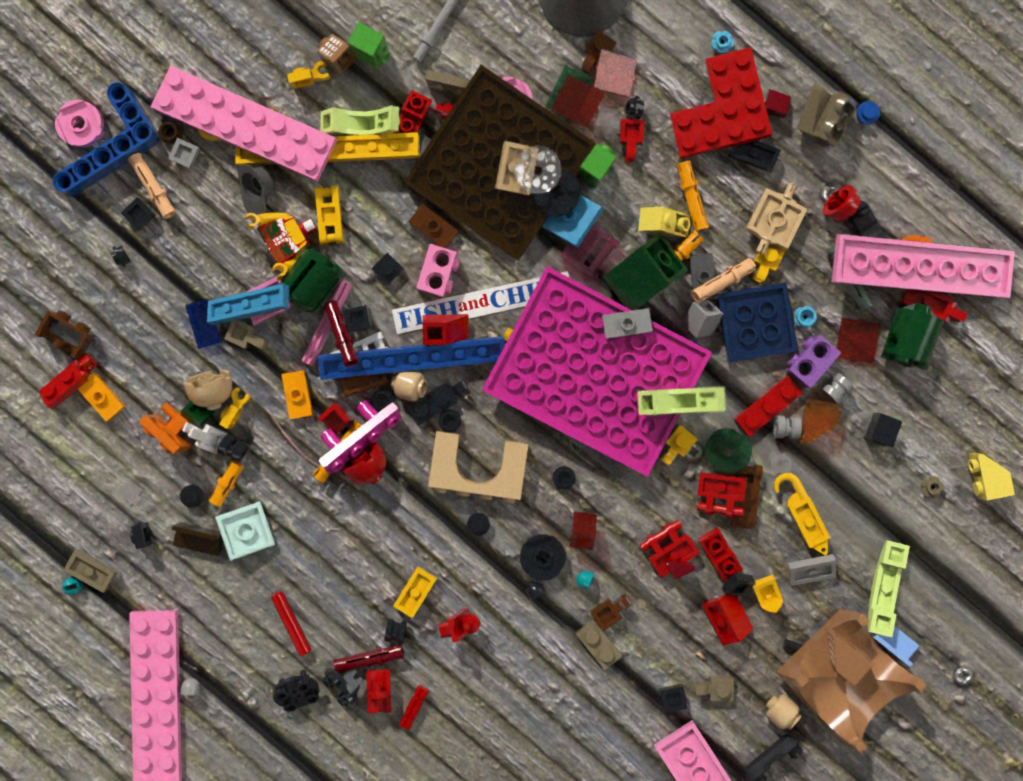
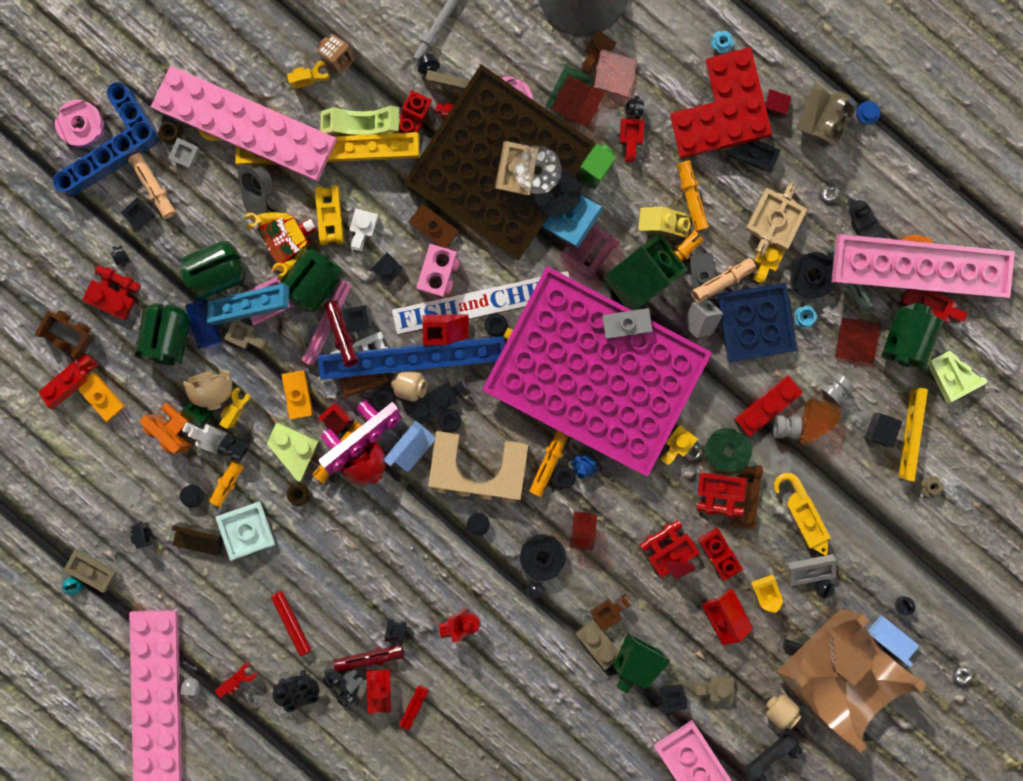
bright green brick [347,22,390,69] -> none
yellow plate [393,566,437,618] -> none
teal hinge [576,571,594,591] -> none
yellowish green arch [638,387,726,415] -> none
black plate [722,573,755,597] -> none
medium lavender brick [784,335,841,388] -> none
red piece [823,185,861,222] -> none
yellowish green slope [868,540,910,637] -> none
light yellow slope [968,453,1015,501] -> none
none -> red plate [82,265,141,321]
none -> dark green cylinder [134,303,190,366]
none -> dark green cylinder [177,241,246,301]
none -> red plate [215,662,258,698]
none -> yellowish green wing [267,423,320,482]
none -> dark brown plate [287,483,310,506]
none -> white plate [350,209,379,252]
none -> light blue panel [384,420,435,472]
none -> black plate [417,54,440,75]
none -> black plate [485,313,507,337]
none -> light orange pin [528,429,569,497]
none -> blue plant [571,455,598,479]
none -> dark green torso [614,633,670,694]
none -> black plate [790,252,836,299]
none -> black hinge [814,579,835,598]
none -> black hinge [895,596,916,616]
none -> yellow tile [898,388,928,481]
none -> yellowish green wing [929,351,988,403]

